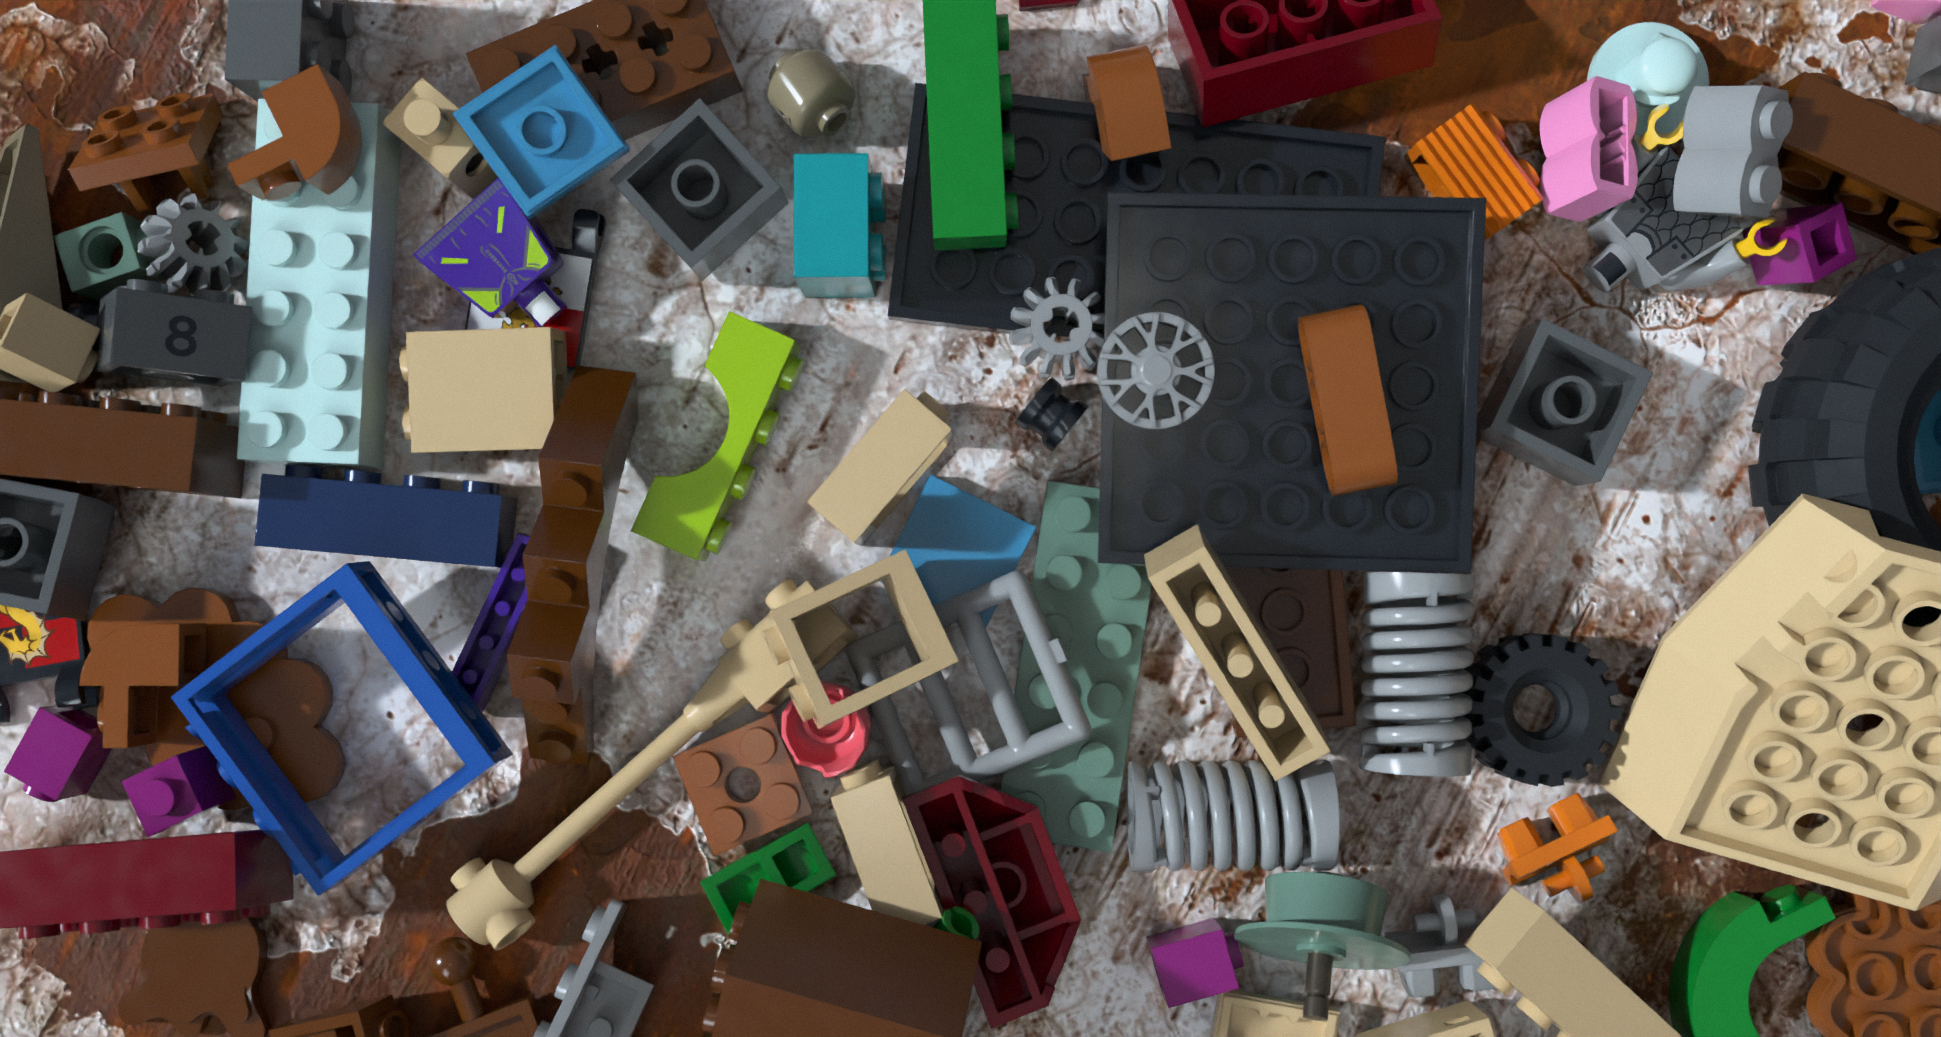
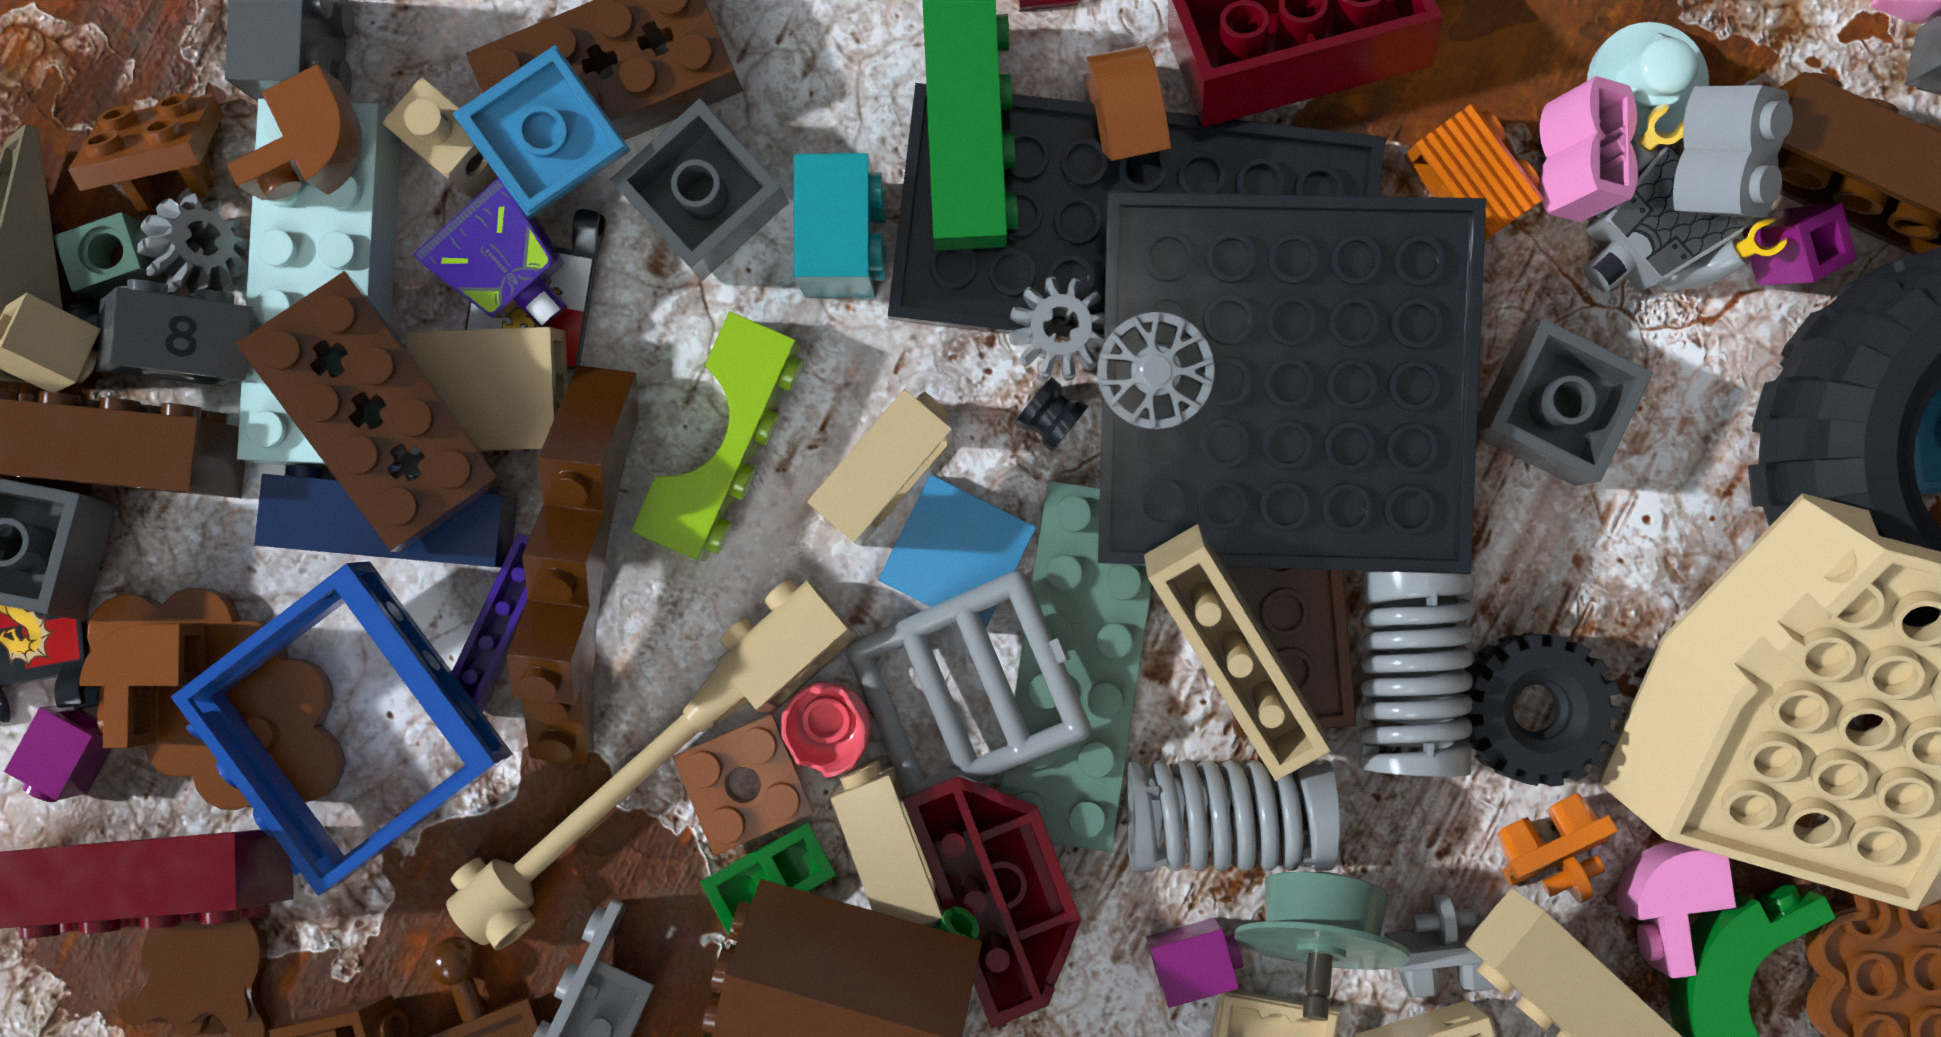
magenta brick [121,746,237,837] -> none
tan window [762,549,959,730] -> none
dark tan head [767,49,855,138] -> none
dark orange beam [1298,304,1398,496] -> none
none -> reddish brown brick [235,271,504,552]
none -> bright pink brick [1616,842,1736,978]

